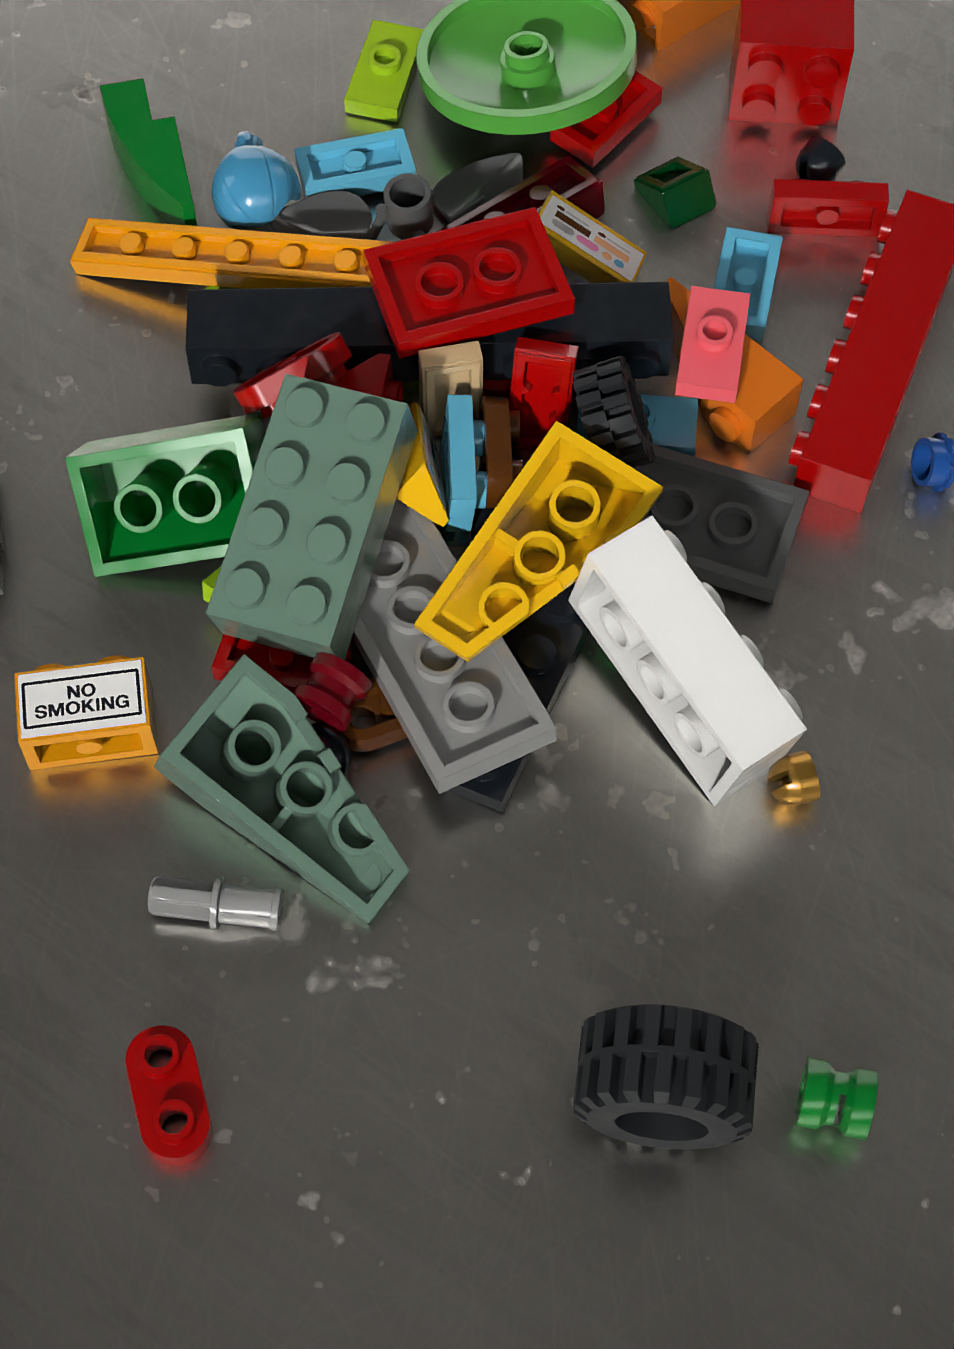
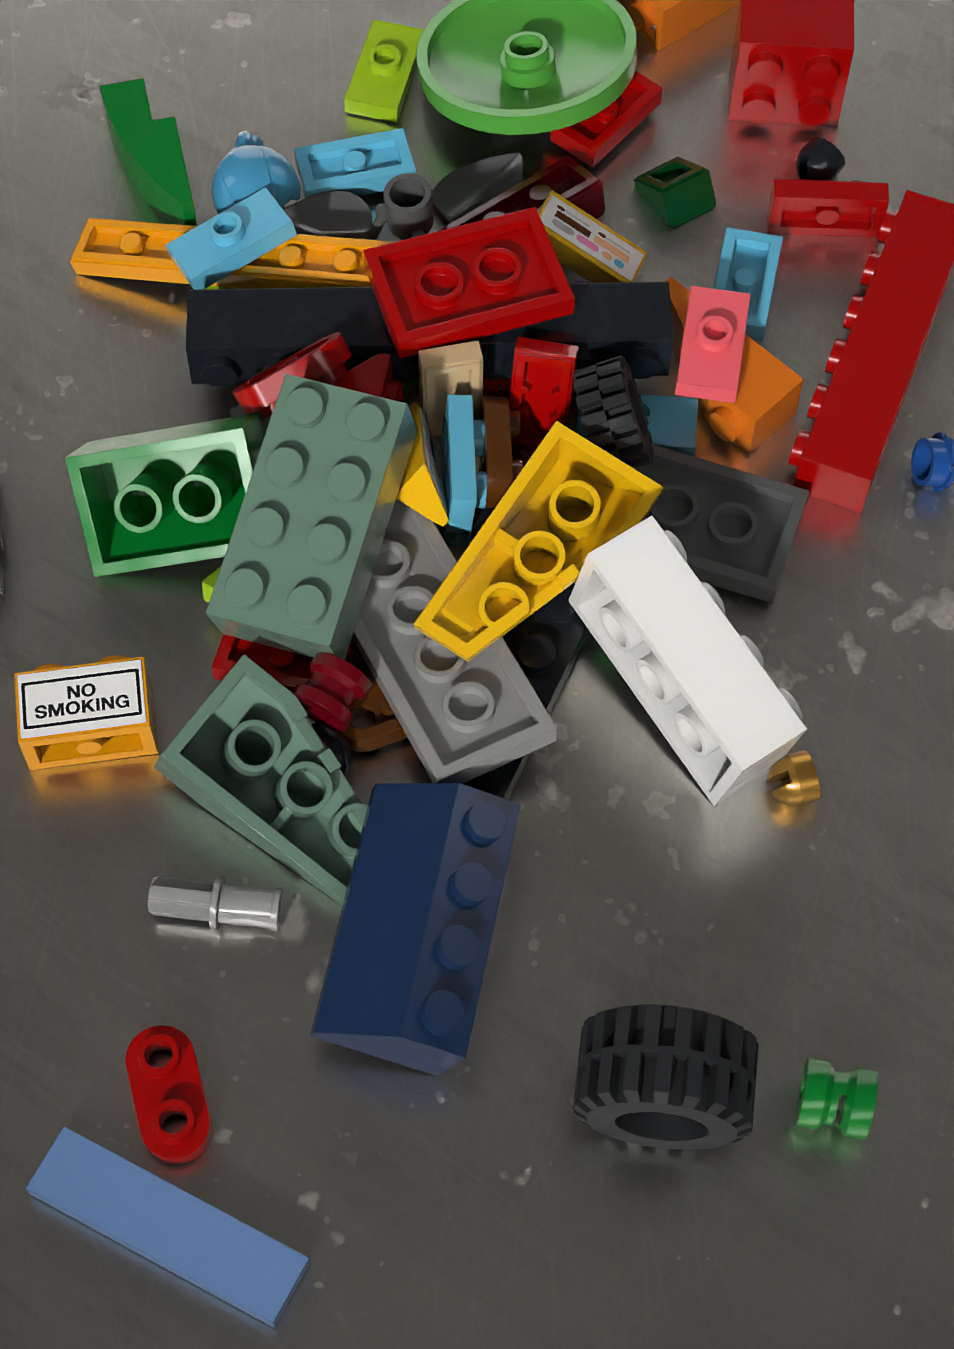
none -> medium blue tile [26,1126,310,1328]
none -> medium azure plate [165,187,297,290]
none -> dark blue slope [310,783,521,1076]

